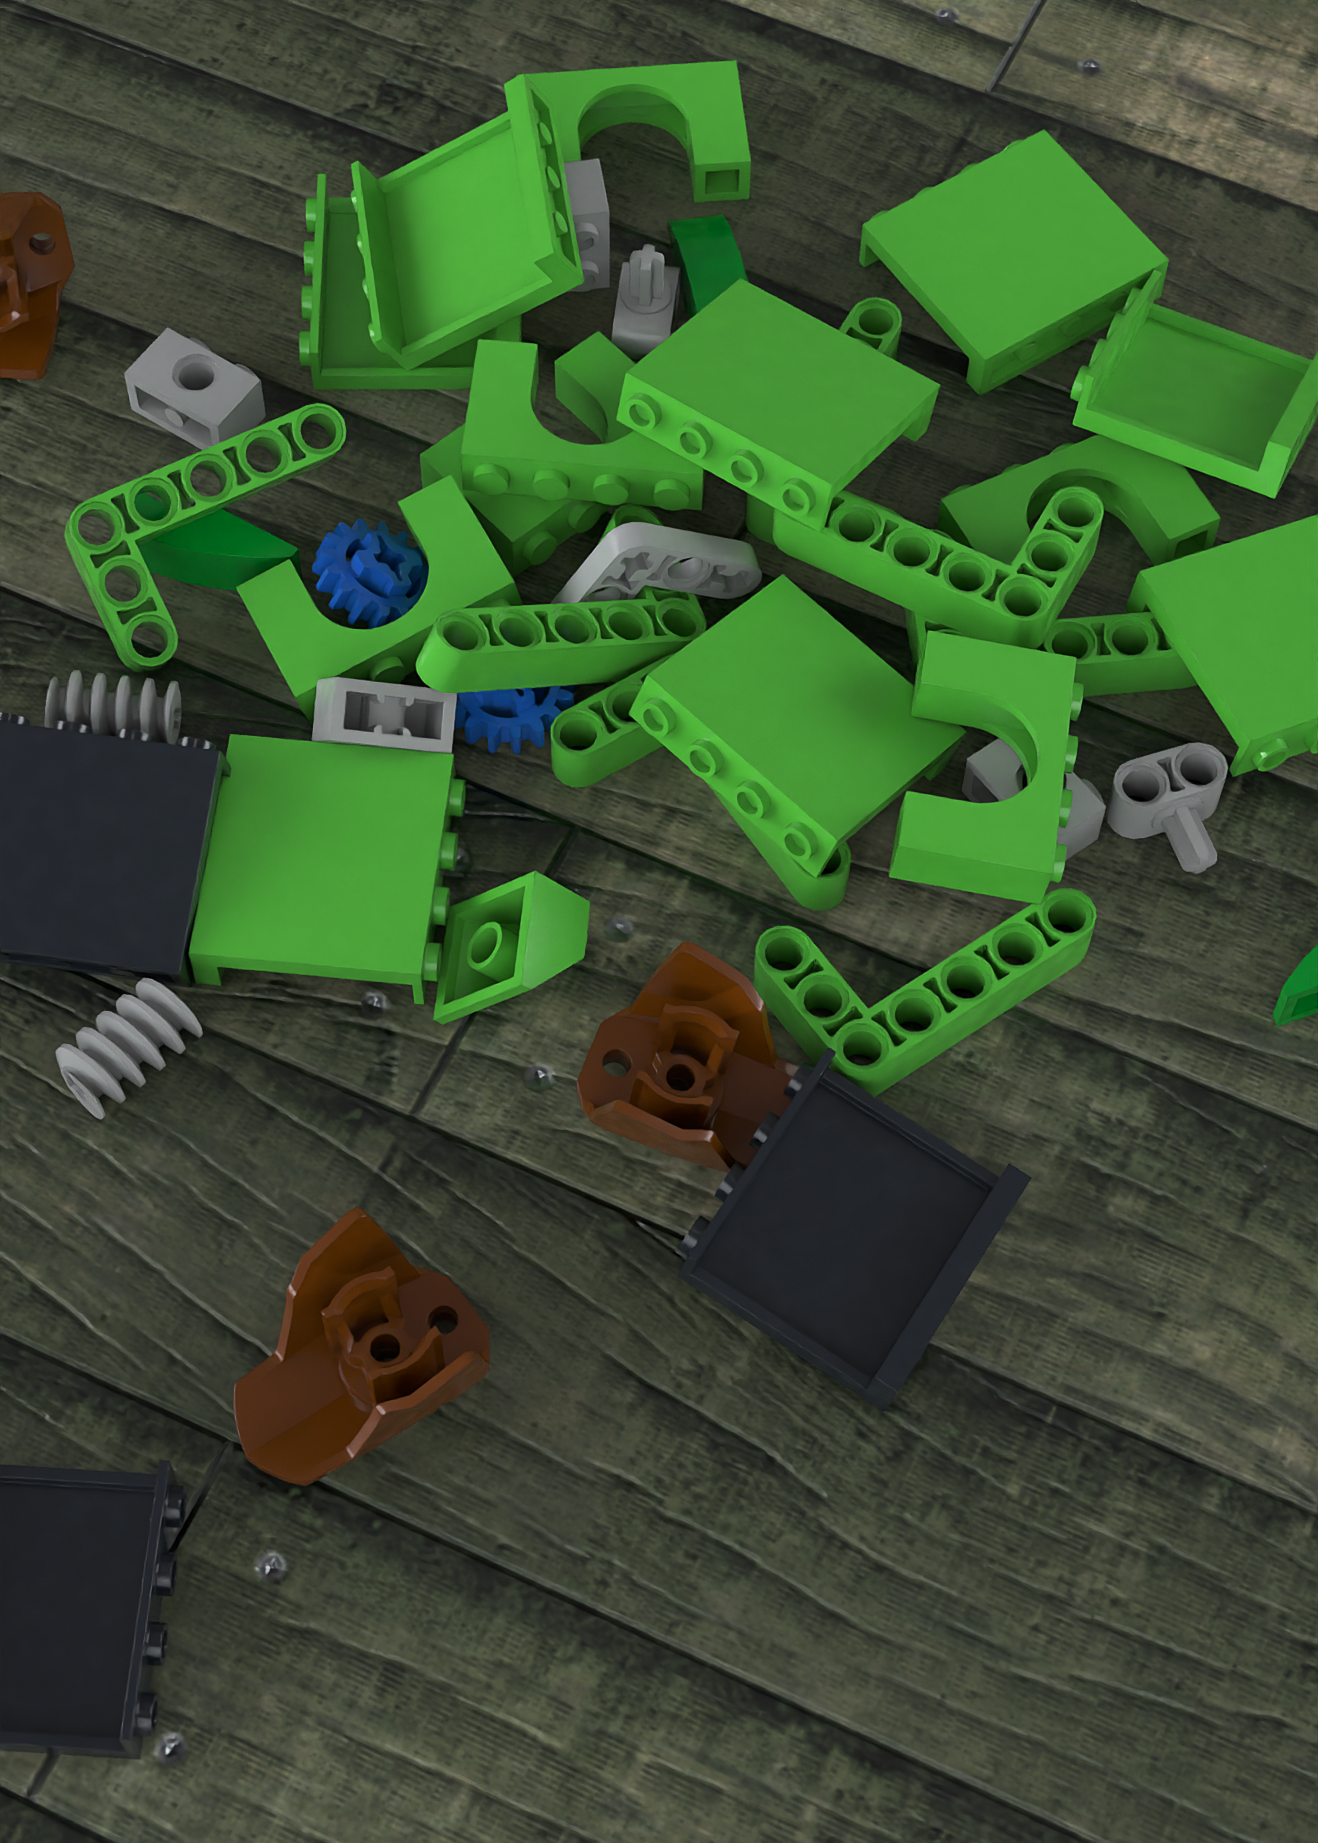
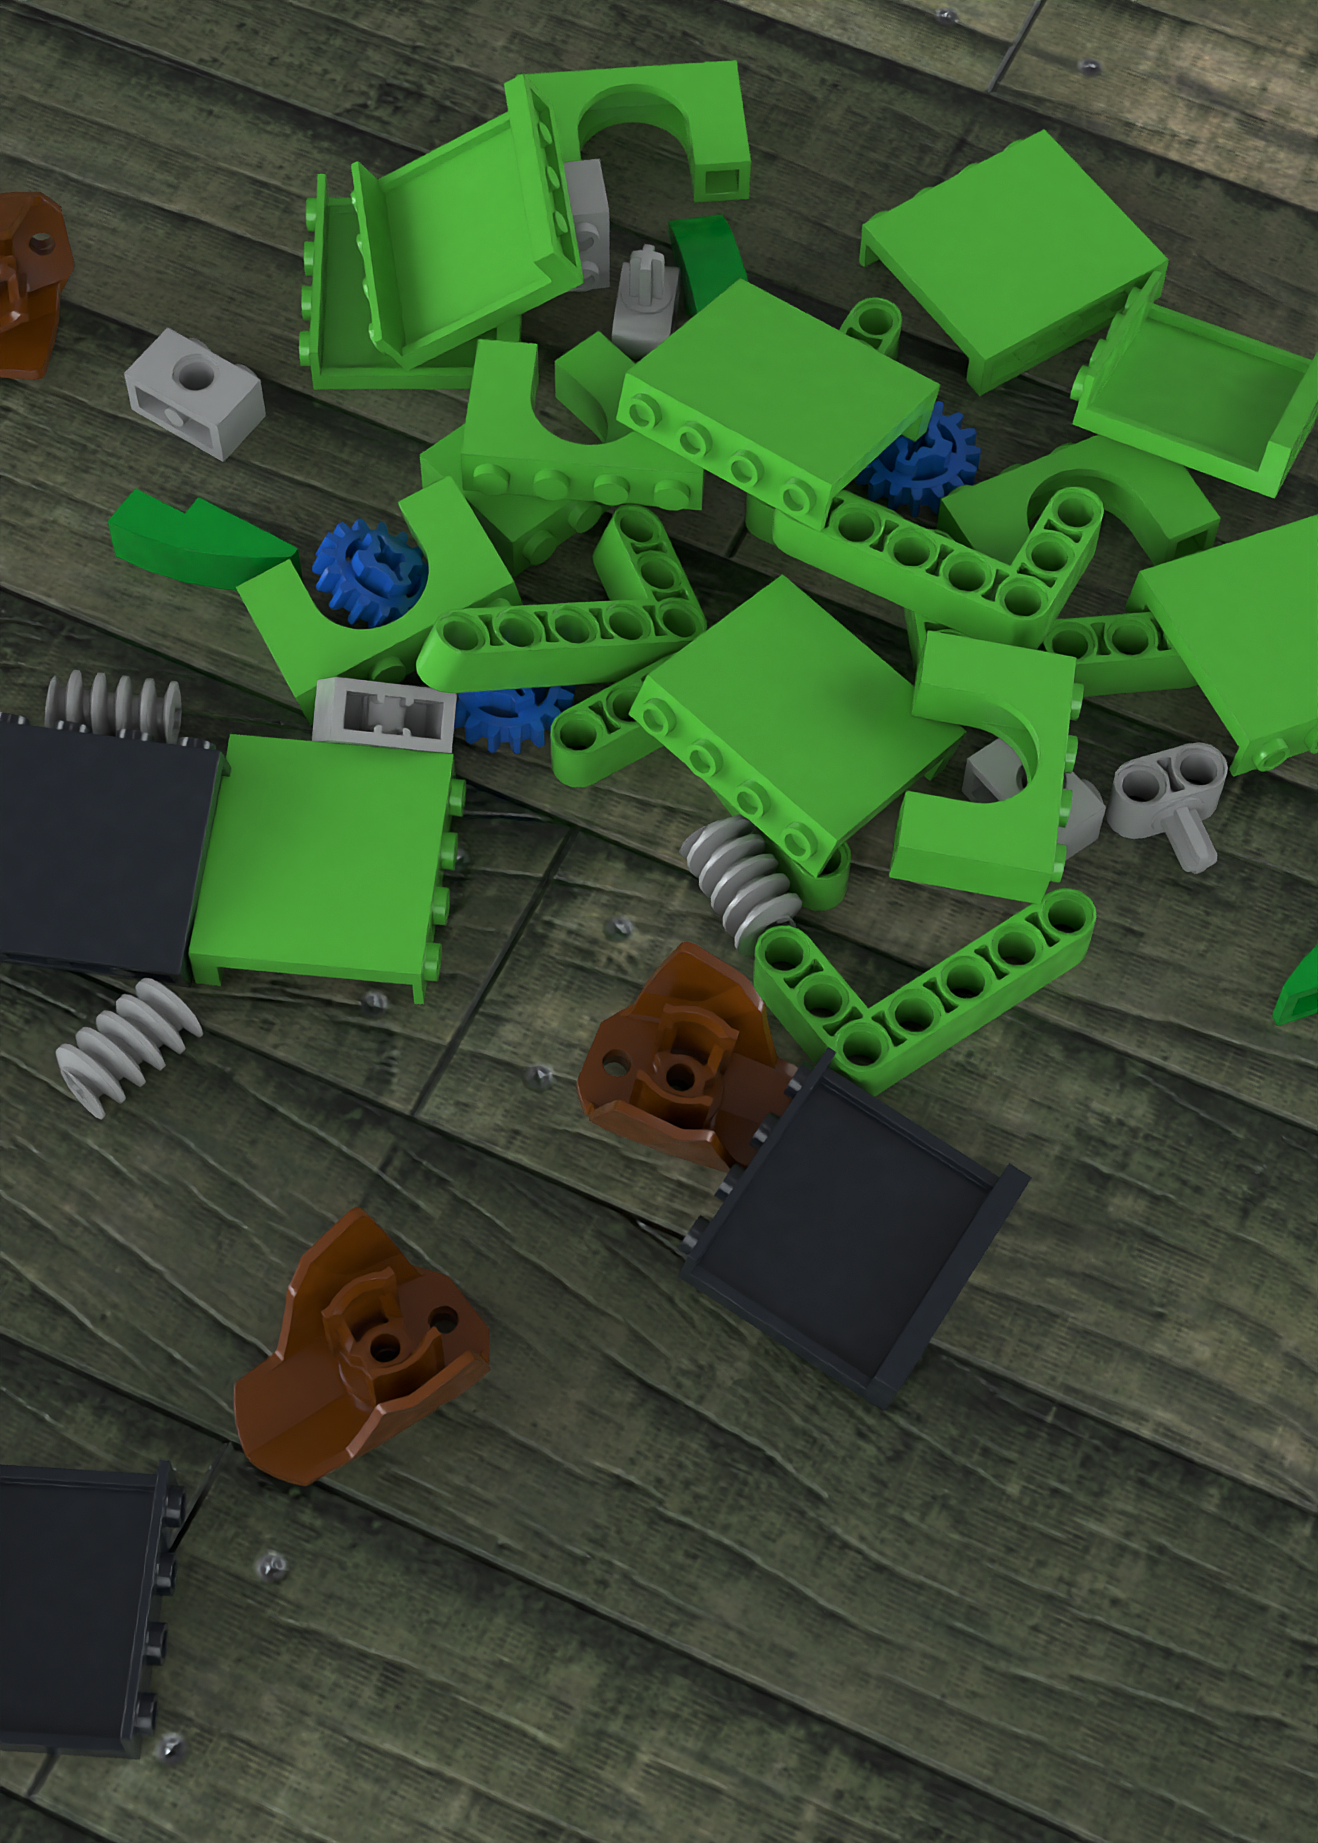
bright green beam [64,403,346,673] -> none
bright green slope [433,871,591,1025] -> none
light grey beam [550,522,762,604] -> none
none -> light grey piece [679,814,802,956]
none -> blue gear [855,401,981,517]

